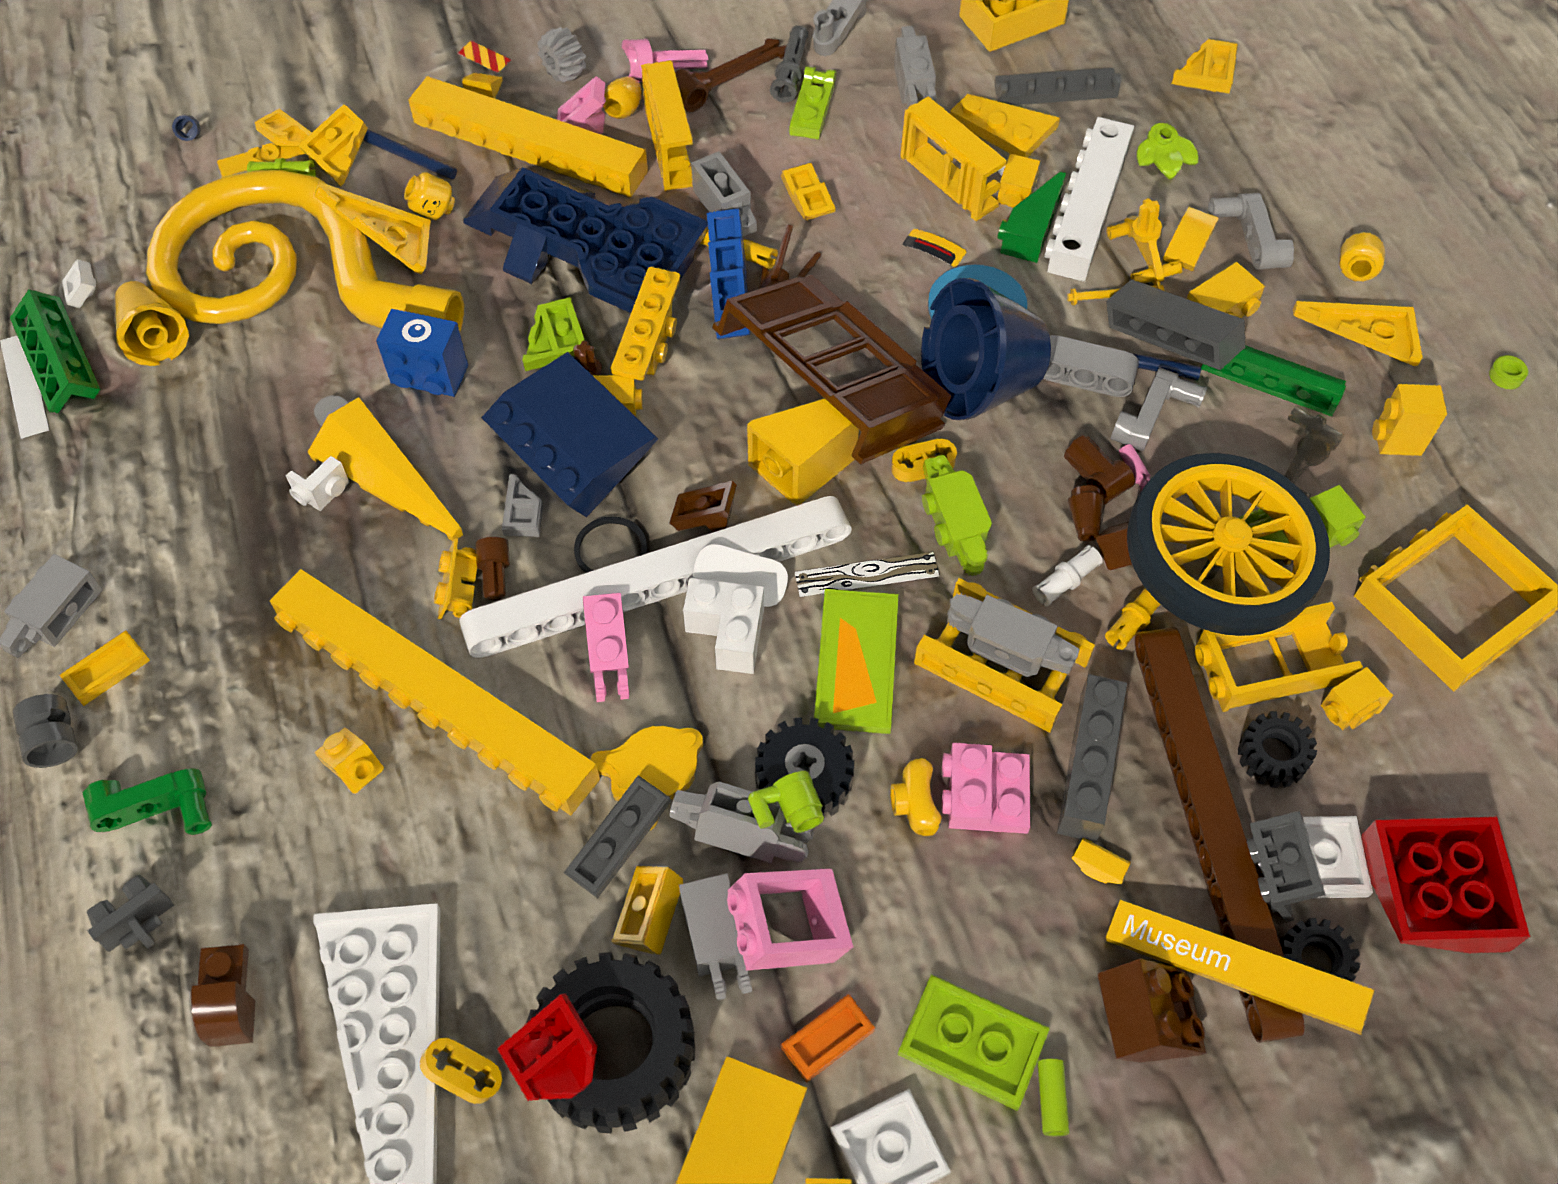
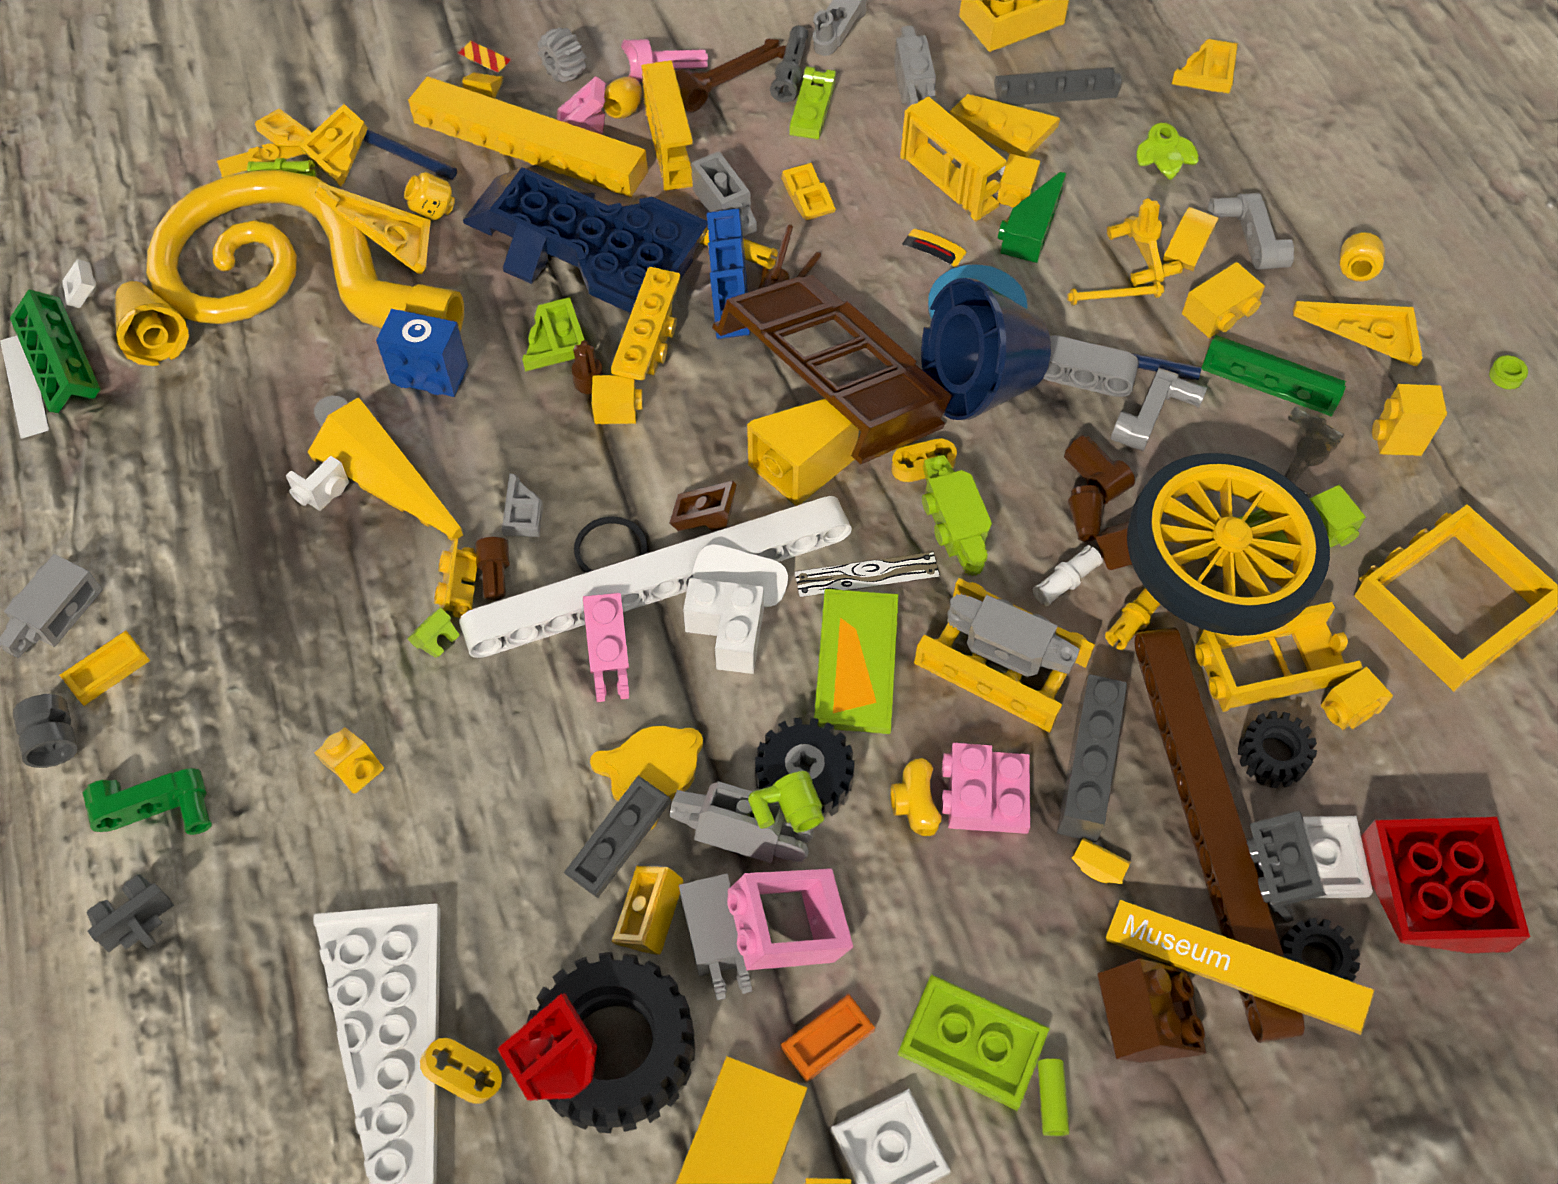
dark blue hinge [172,114,200,141] -> none
reddish brown brick [191,944,256,1047] -> none
yellow brick [270,569,600,816] -> none
dark blue slope [481,352,658,518] -> none
white piece [1044,117,1134,282] -> none
dark grey brick [1106,279,1245,370] -> none
bright pink piece [1119,444,1150,489] -> none
none -> lime tile [407,607,460,658]

